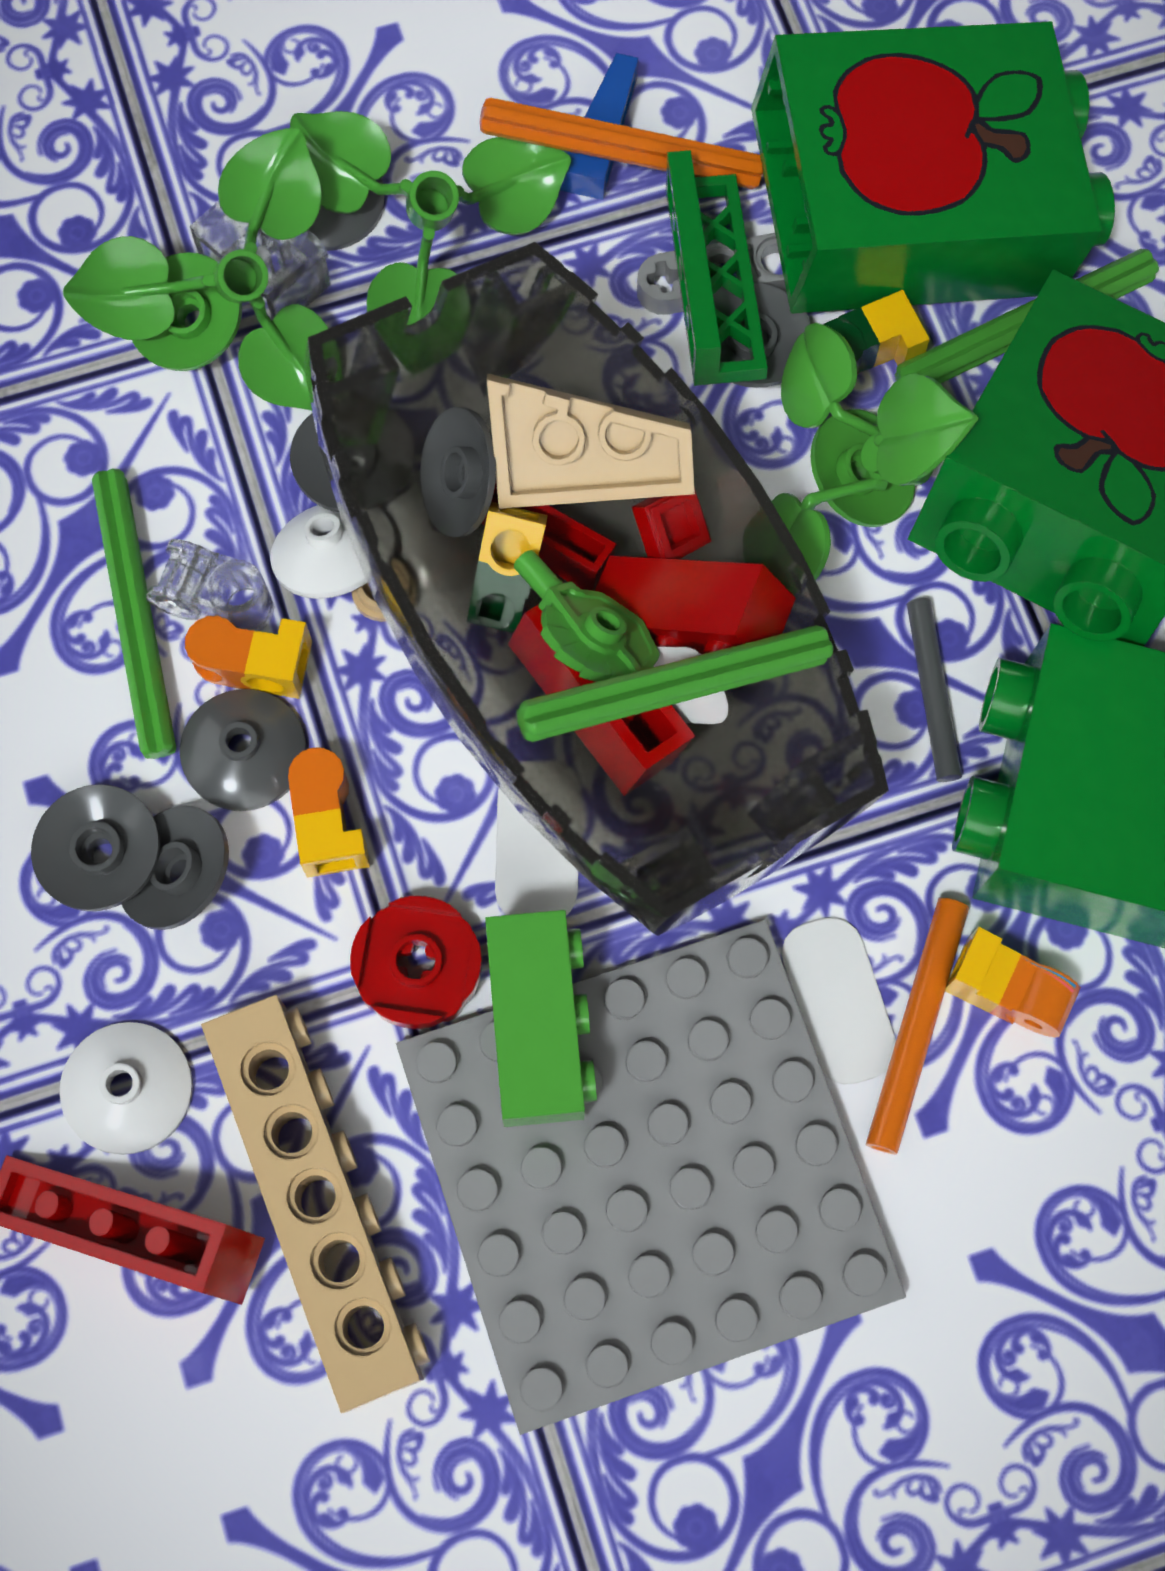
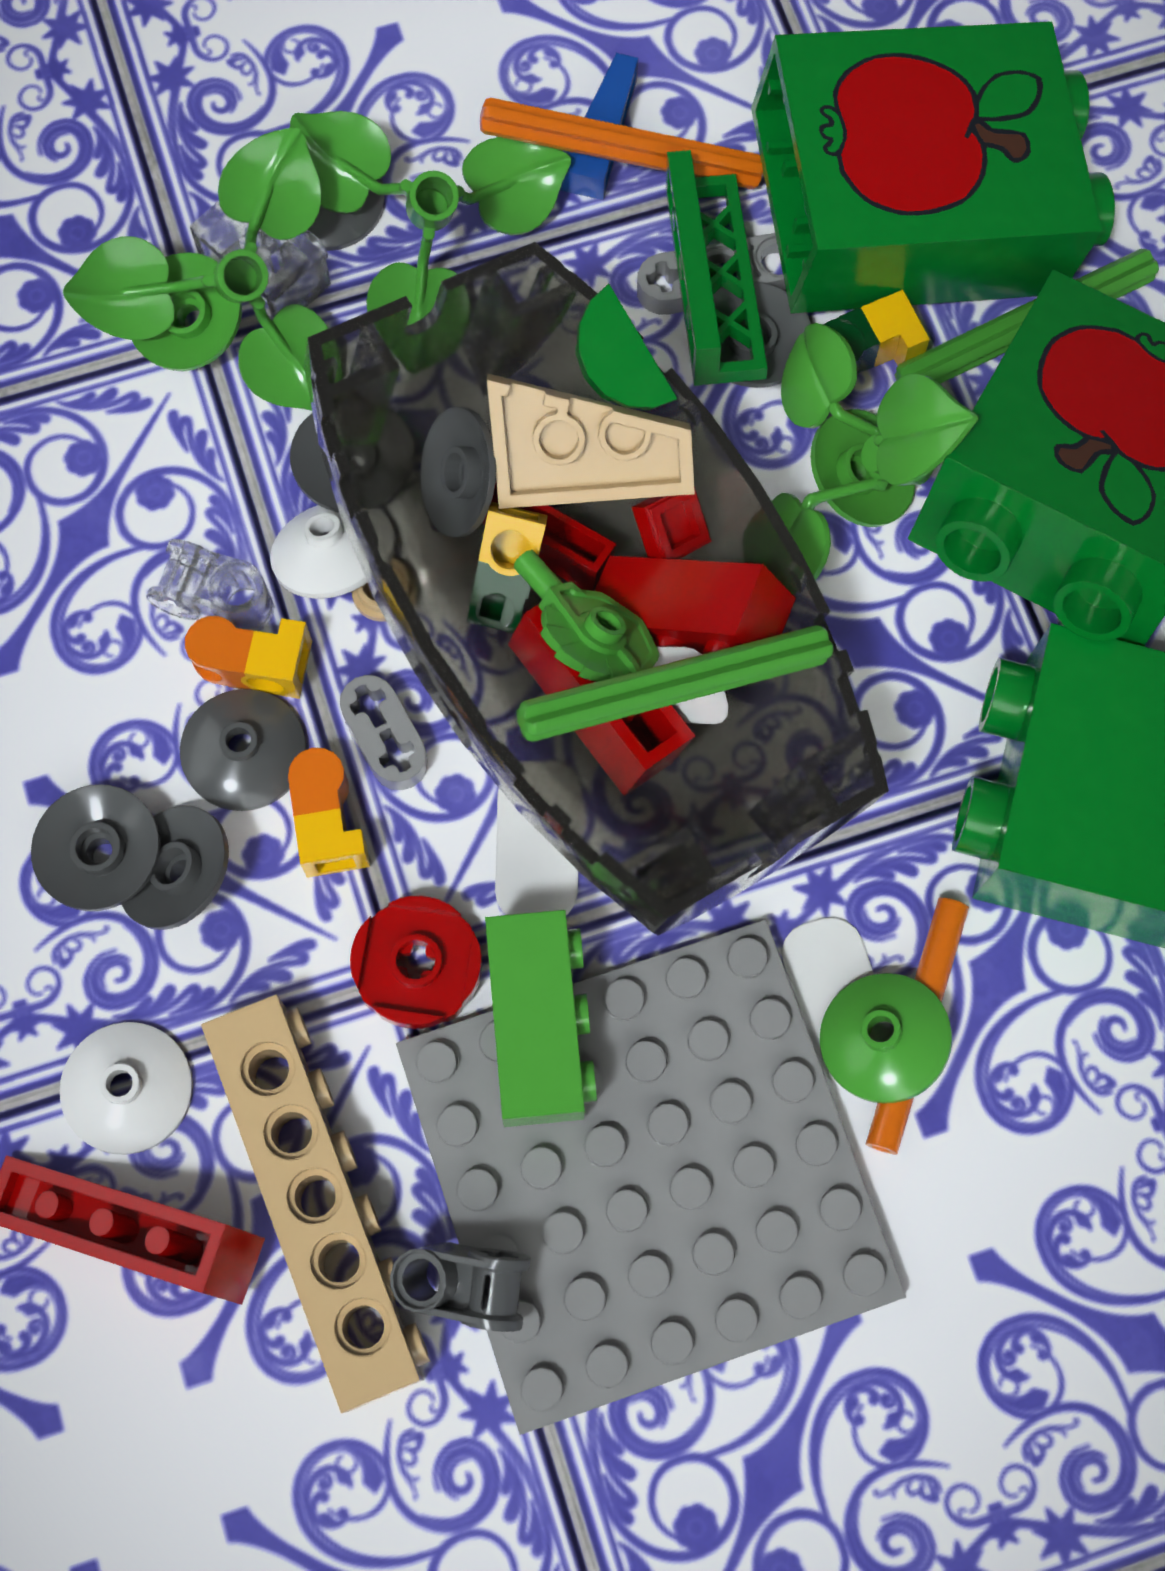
bright green axle [92,468,176,759] -> none
dark grey bar [907,598,962,782] -> none
leg [945,927,1081,1038] -> none
none -> light grey beam [340,675,428,790]
none -> dark grey piece [390,1242,531,1332]
none -> green tile [575,283,677,410]
none -> bright green dish [820,973,952,1104]

